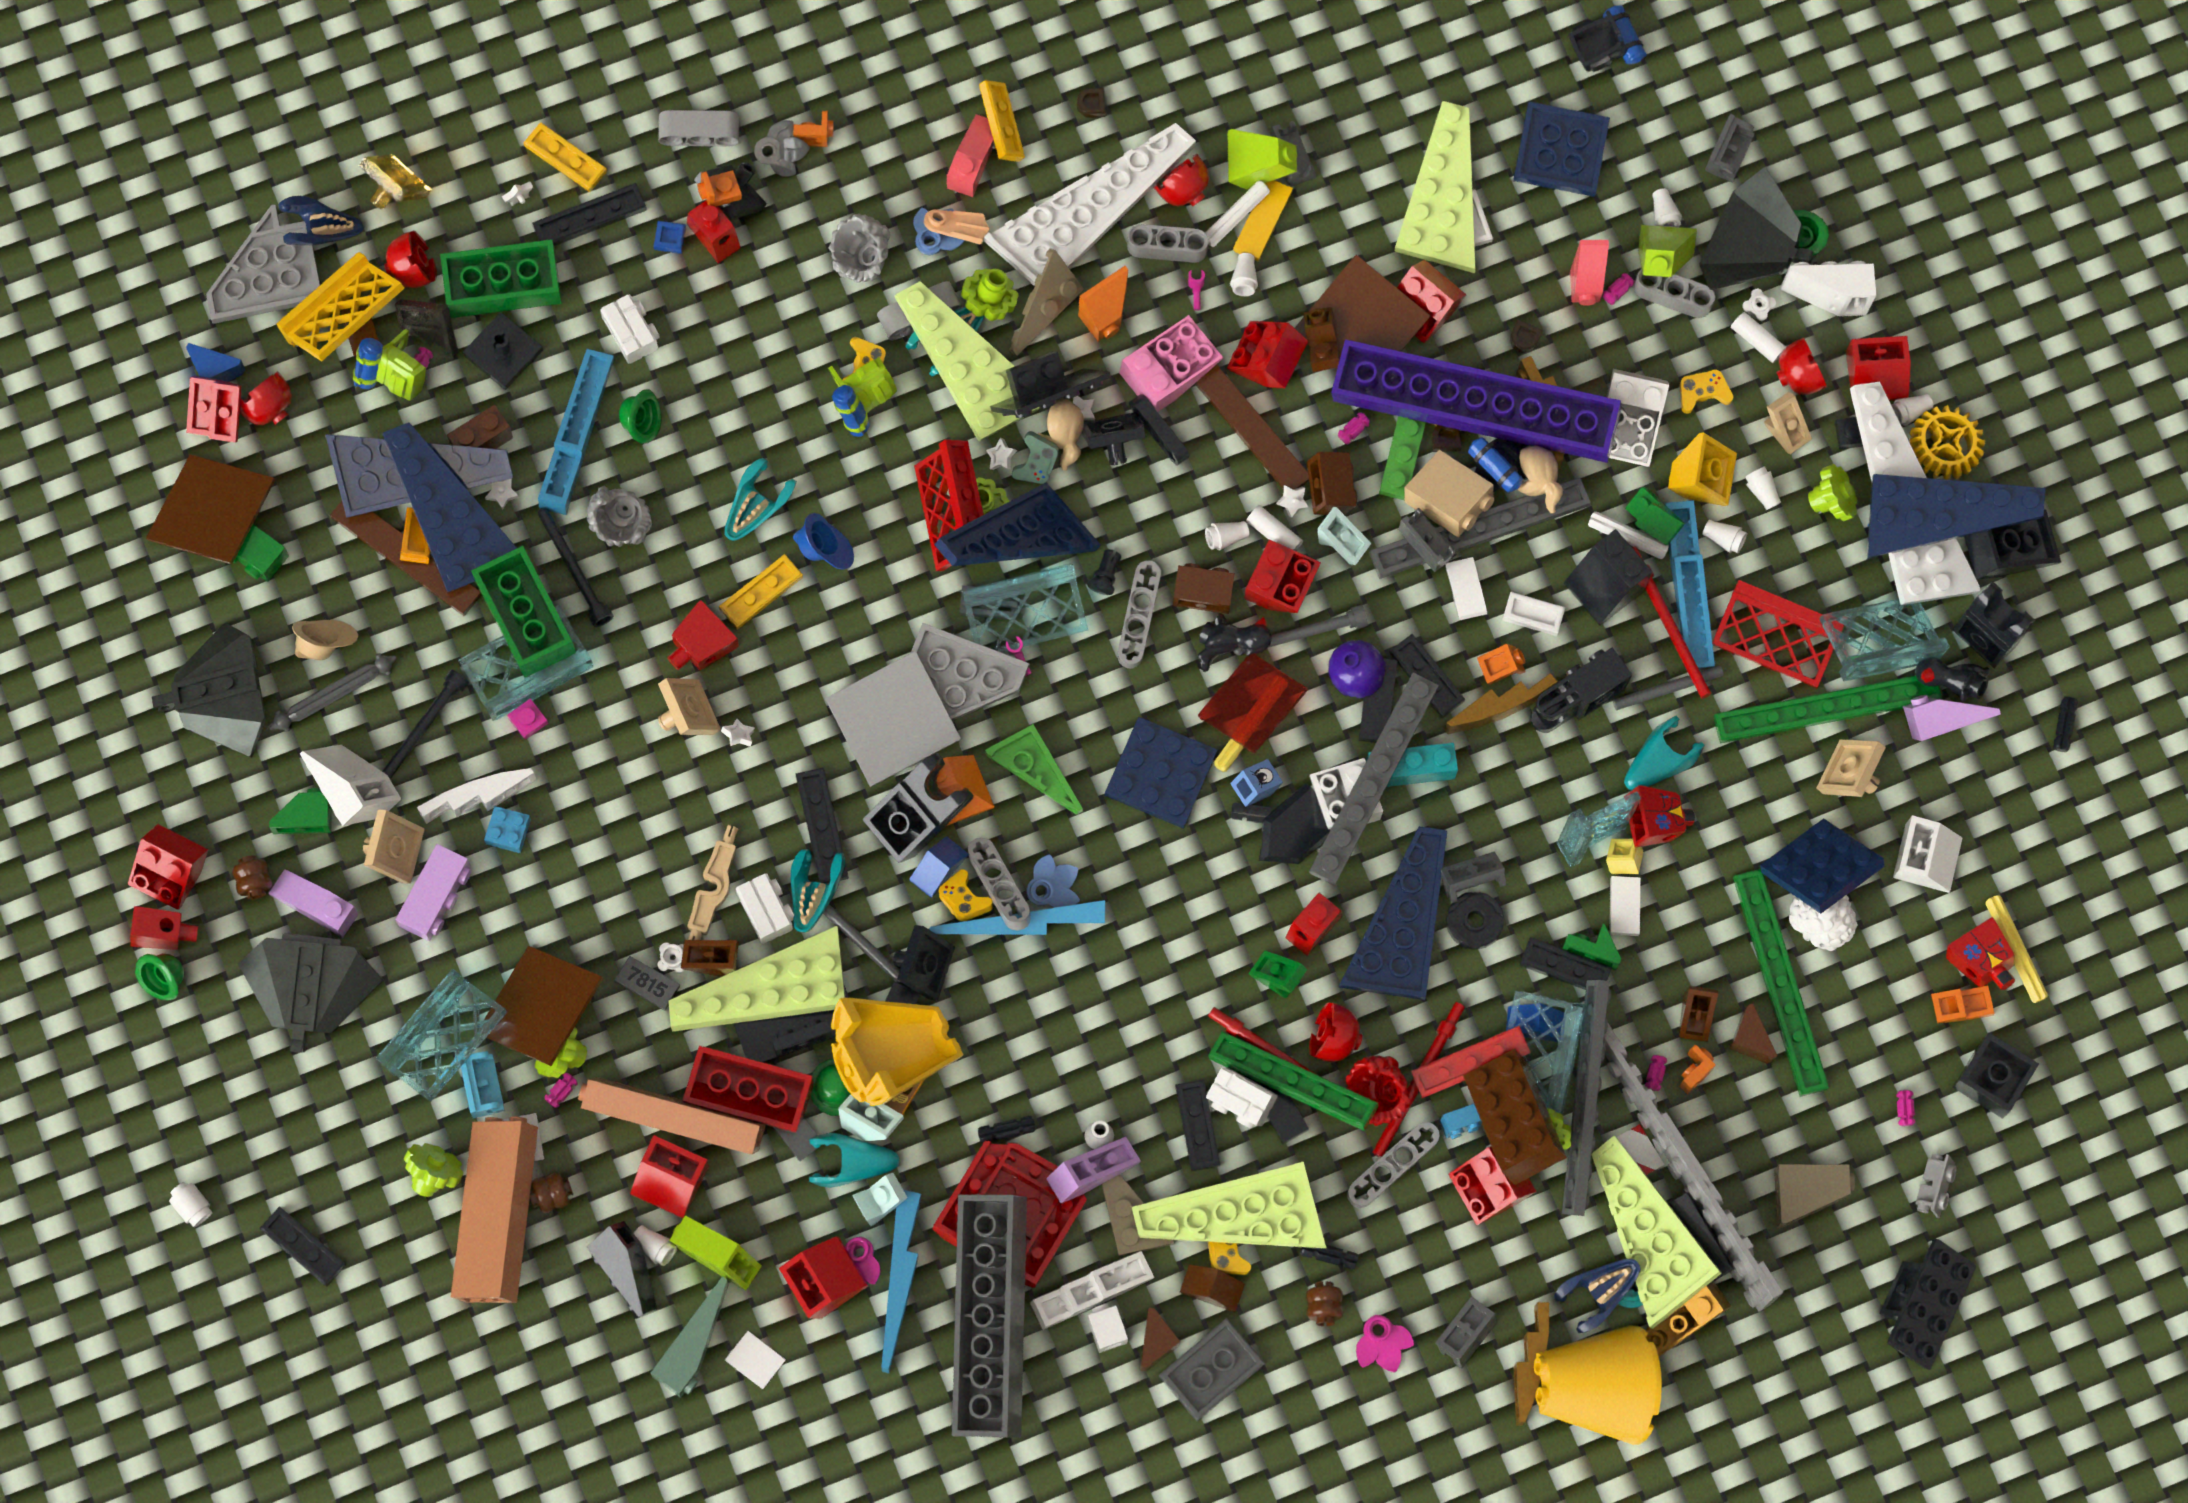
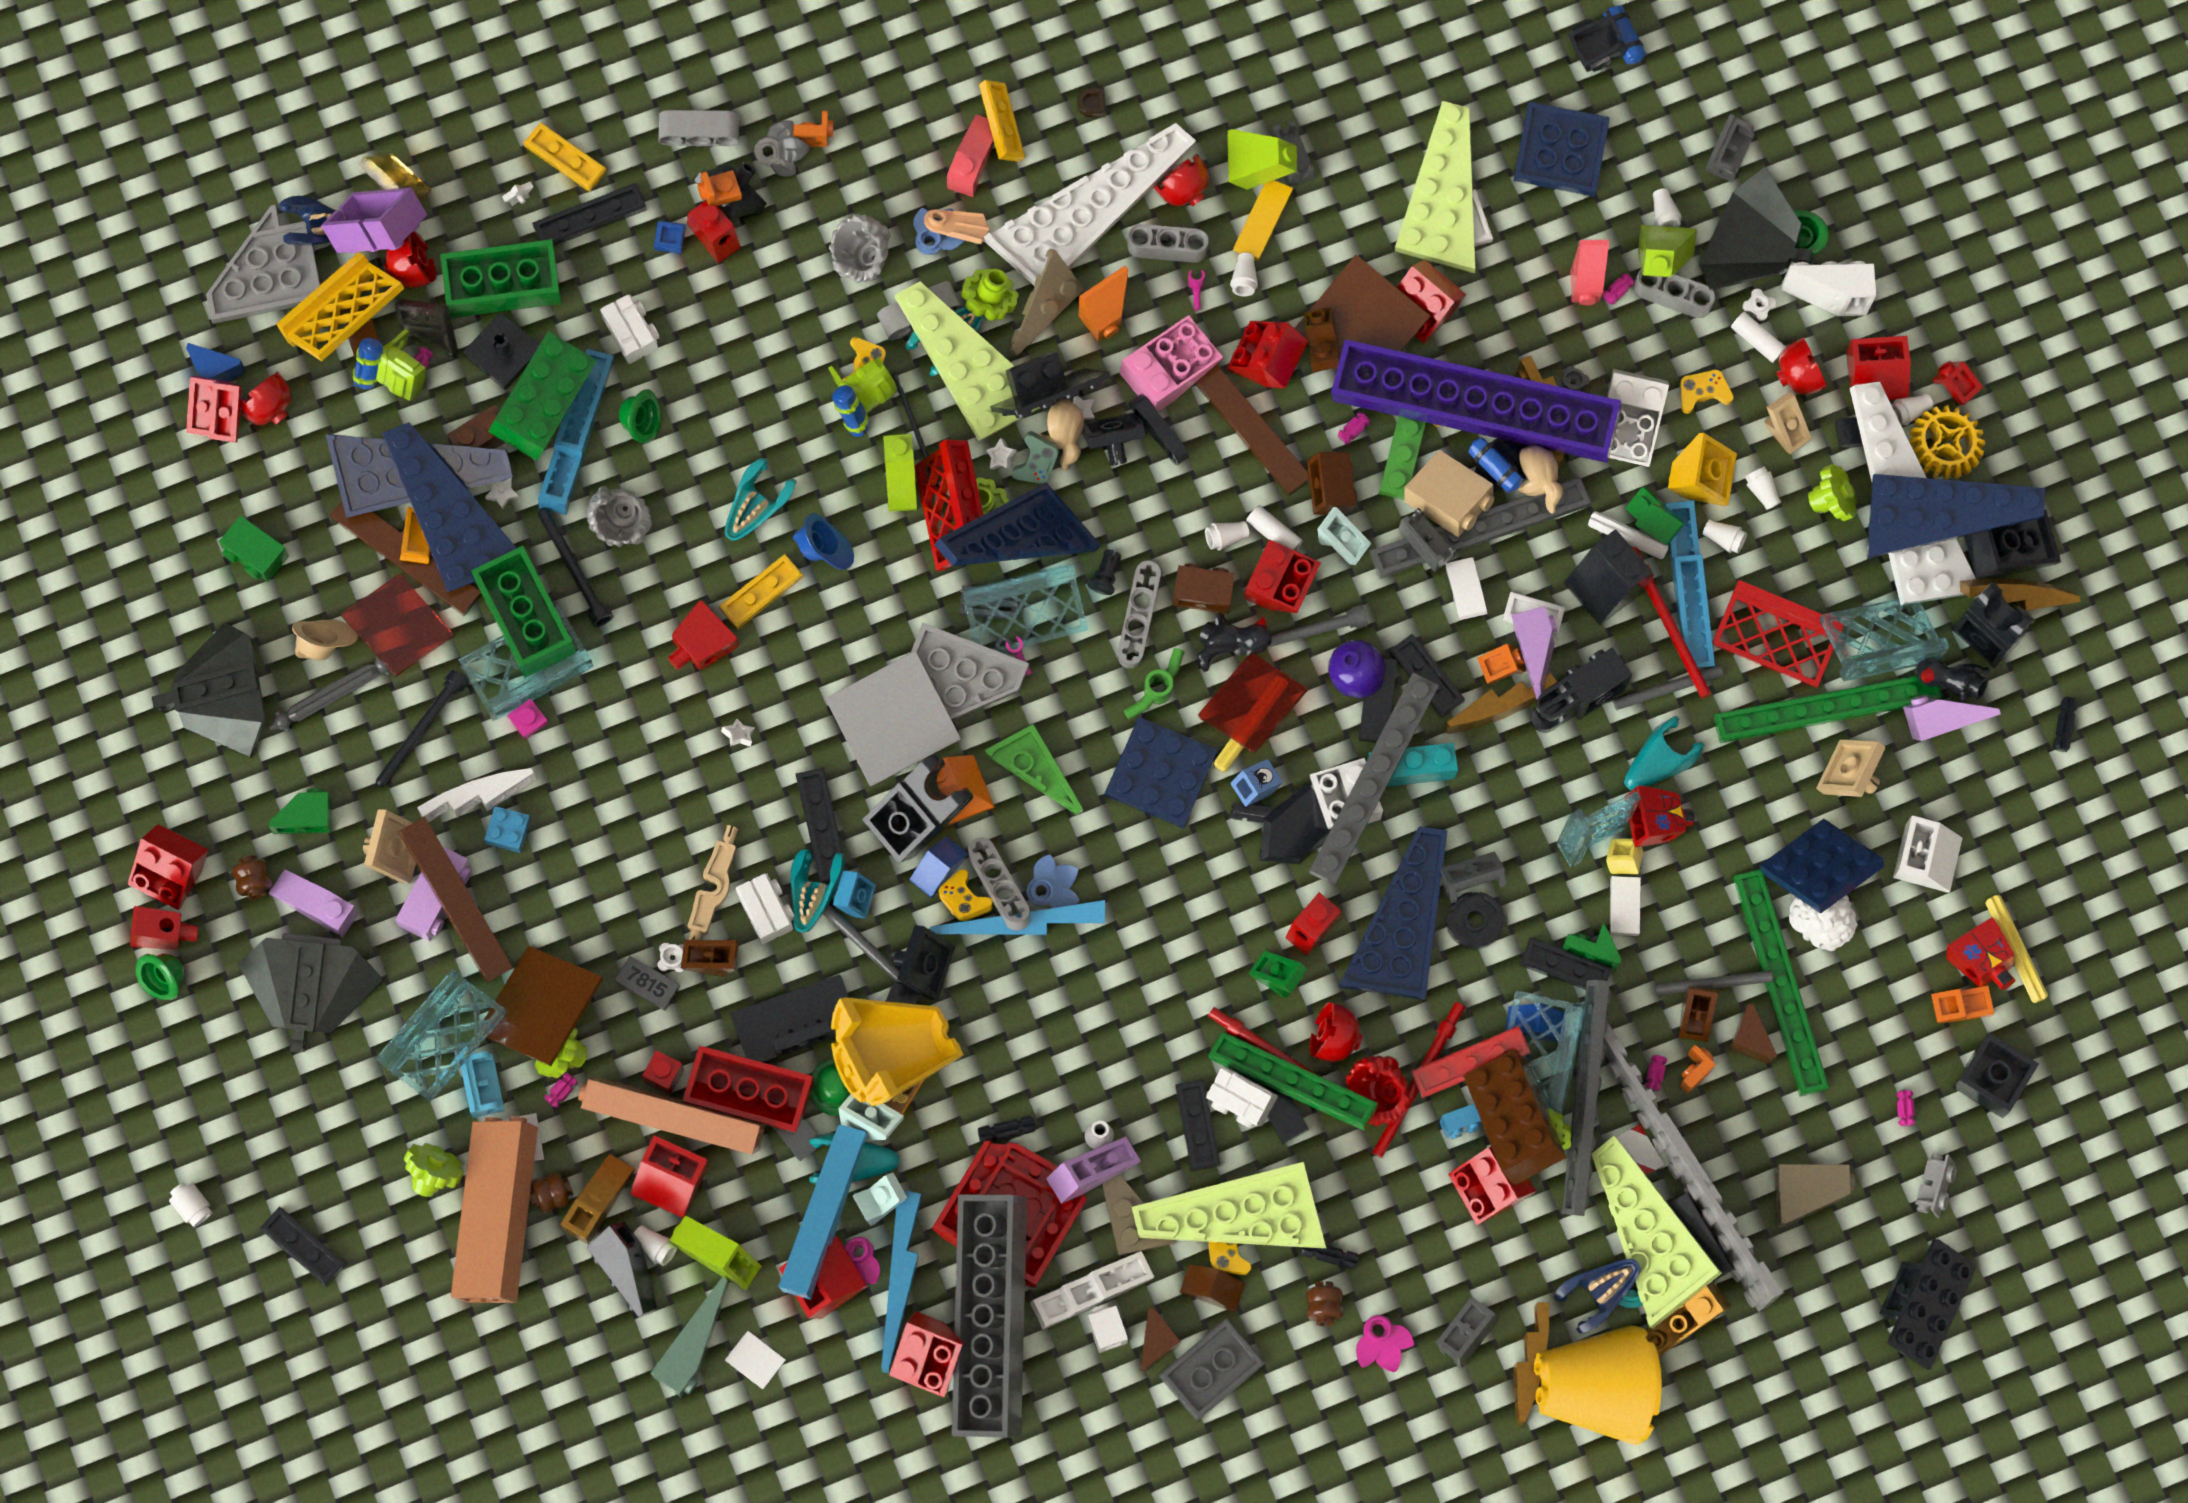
reddish brown piece [146,454,276,565] -> none
white slope [300,745,401,826] -> none
tan tile [658,678,721,735] -> none
yellowish green wing [669,926,845,1032] -> none
white axle [1205,181,1270,247] -> none
white piece [1276,485,1308,518] -> none
light grey beam [1347,1122,1440,1208] -> none
dark brown tile [1432,425,1462,452] -> none
dark brown tile [1510,319,1543,353] -> none
none -> medium lavender piece [321,187,427,253]
none -> clear red piece [341,573,454,677]
none -> reddish brown tile [398,816,513,983]
none -> green brick [488,331,597,461]
none -> pearl gold slope [560,1154,635,1245]
none -> red brick [642,1050,684,1096]
none -> dark azure slope [778,1124,867,1299]
none -> dark azure piece [833,871,876,919]
none -> lime slope [883,434,917,512]
none -> slope [889,1311,963,1397]
none -> black piece [892,374,940,488]
none -> bright green piece [1123,648,1185,720]
none -> lavender slope [1512,606,1558,699]
none -> dark grey plate [1556,366,1590,391]
none -> dark grey bar [1655,970,1773,996]
none -> red bracket [1932,361,1983,405]
none -> pearl gold slope [1960,578,2080,611]

